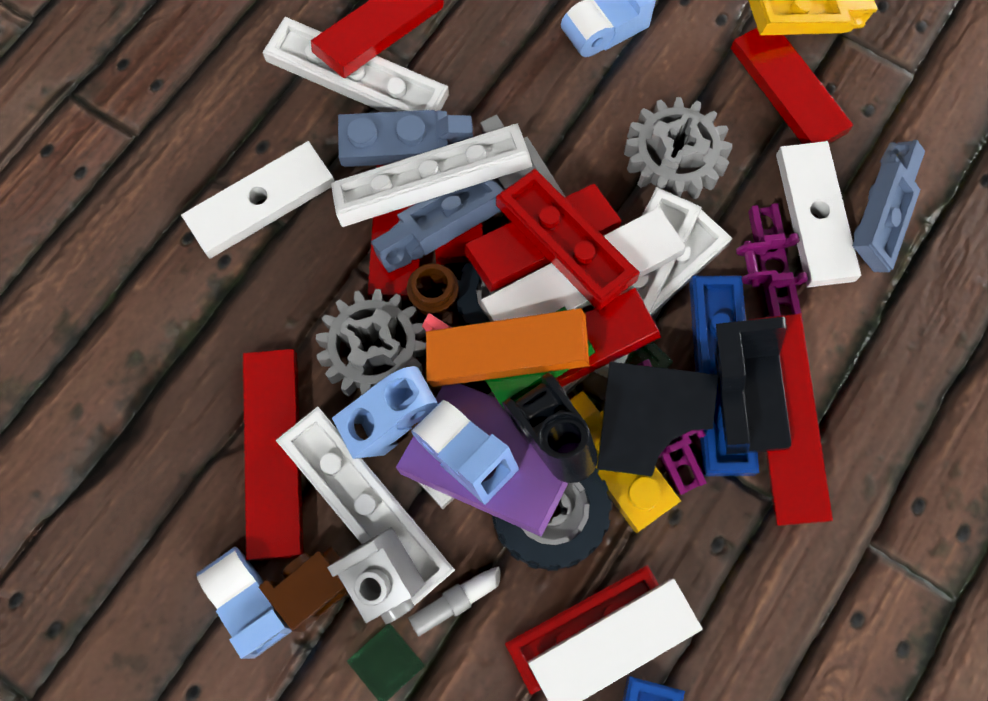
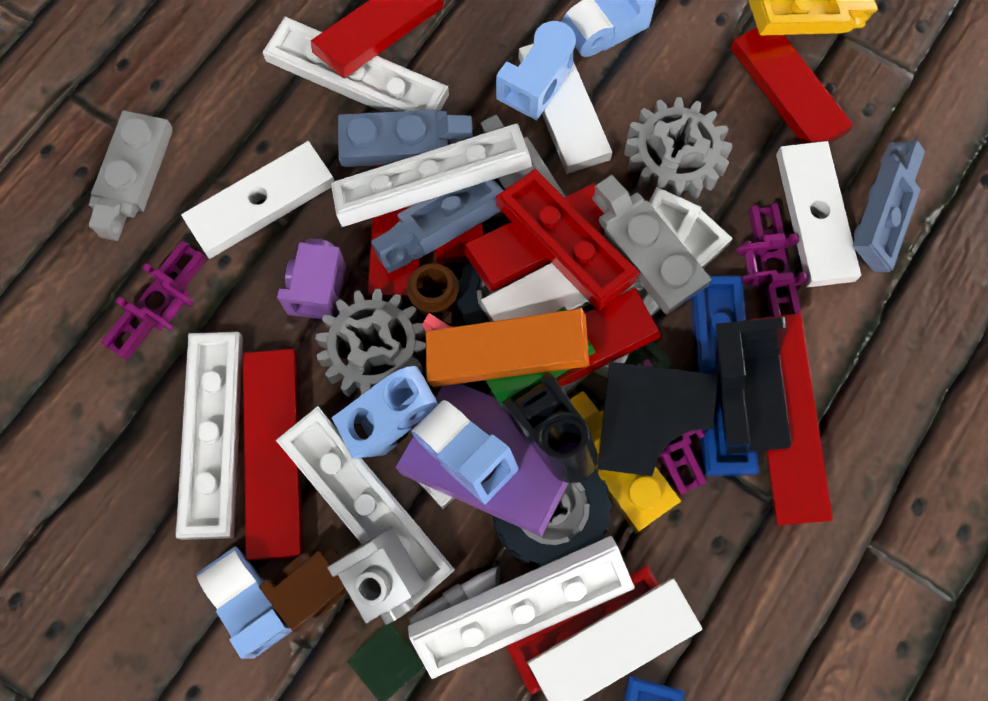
none -> light grey hinge [89,110,173,241]
none -> magenta piece [100,241,207,361]
none -> white tile [176,332,243,540]
none -> medium lavender brick [277,239,347,319]
none -> white tile [408,535,635,679]
none -> light blue leg [496,21,576,121]
none -> white tile [518,44,612,174]
none -> light grey hinge [592,175,712,314]

